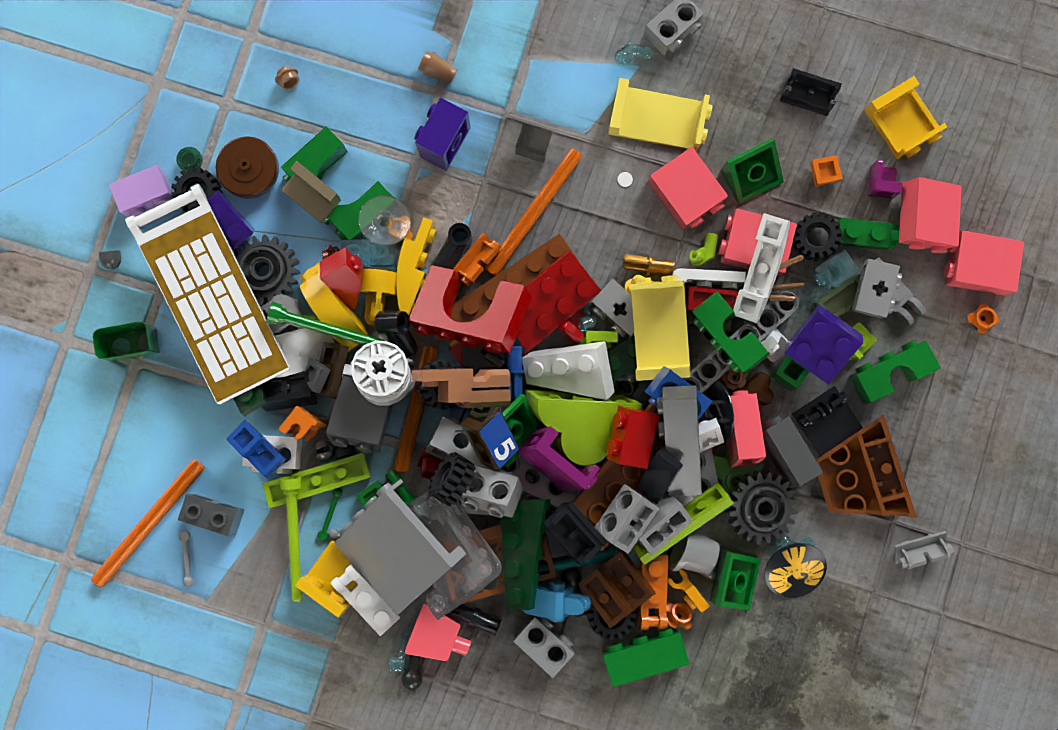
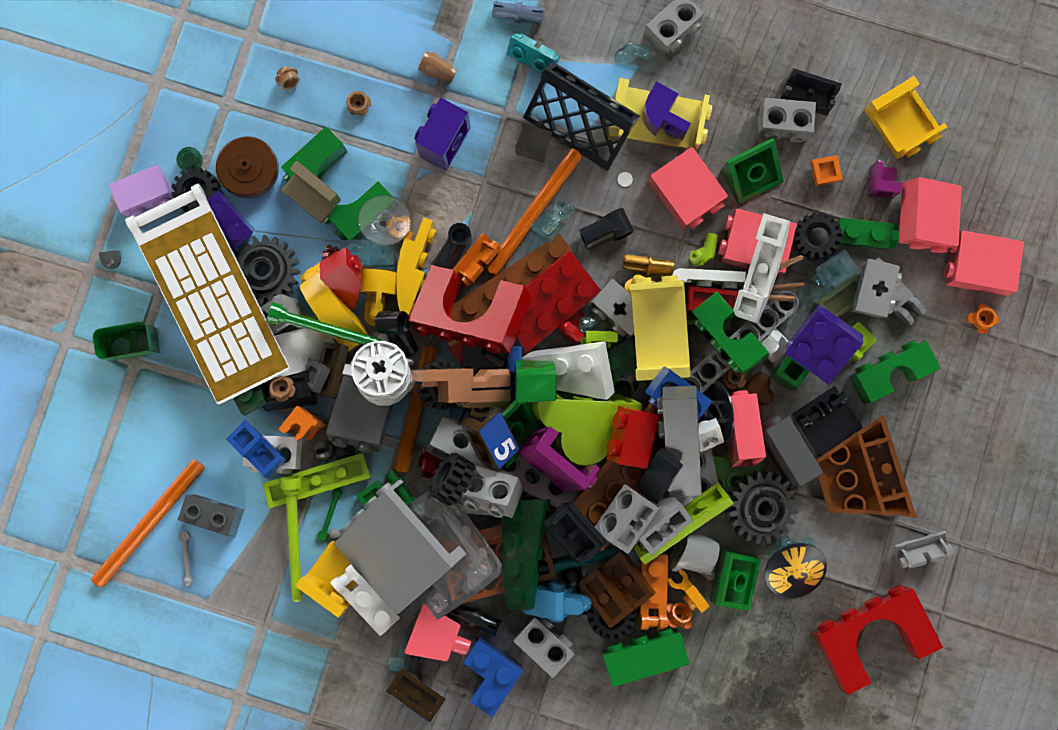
none -> medium nougat plate [269,376,295,402]
none -> medium nougat plate [346,91,371,116]
none -> dark brown panel [386,668,446,722]
none -> blue brick [463,636,523,717]
none -> sand blue pin [492,1,544,24]
none -> teal hinge [506,33,560,73]
none -> green piece [515,360,556,403]
none -> black fence [523,62,640,171]
none -> clear light blue plate [530,198,575,243]
none -> black piece [579,208,634,250]
none -> dark purple brick [643,81,691,140]
none -> light grey brick [758,98,816,142]
none -> red arch [812,585,943,695]

